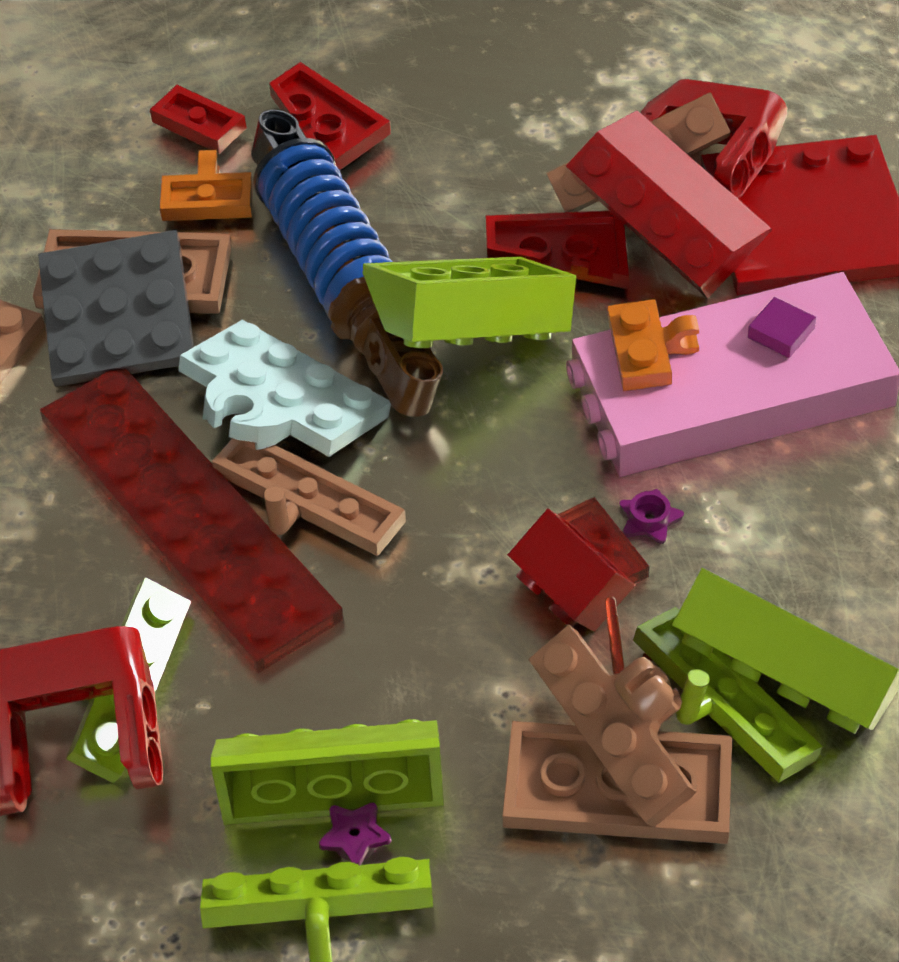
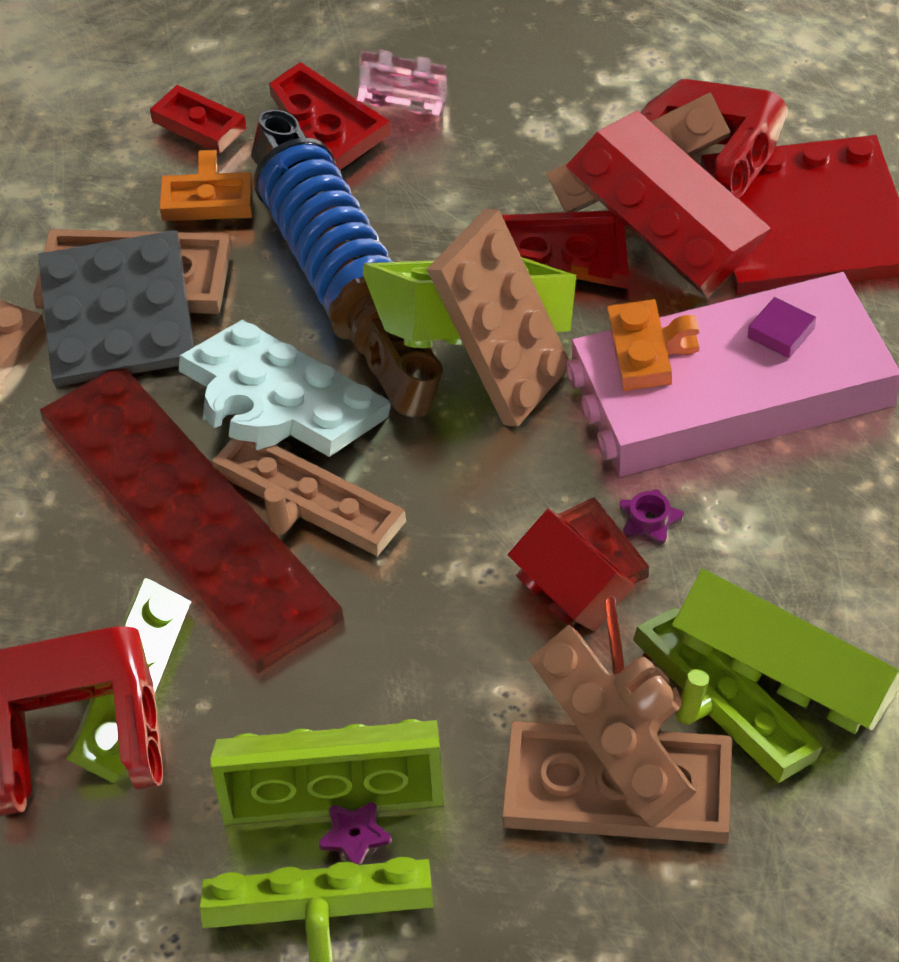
none -> clear pink plate [357,49,447,116]
none -> nougat plate [427,209,569,427]

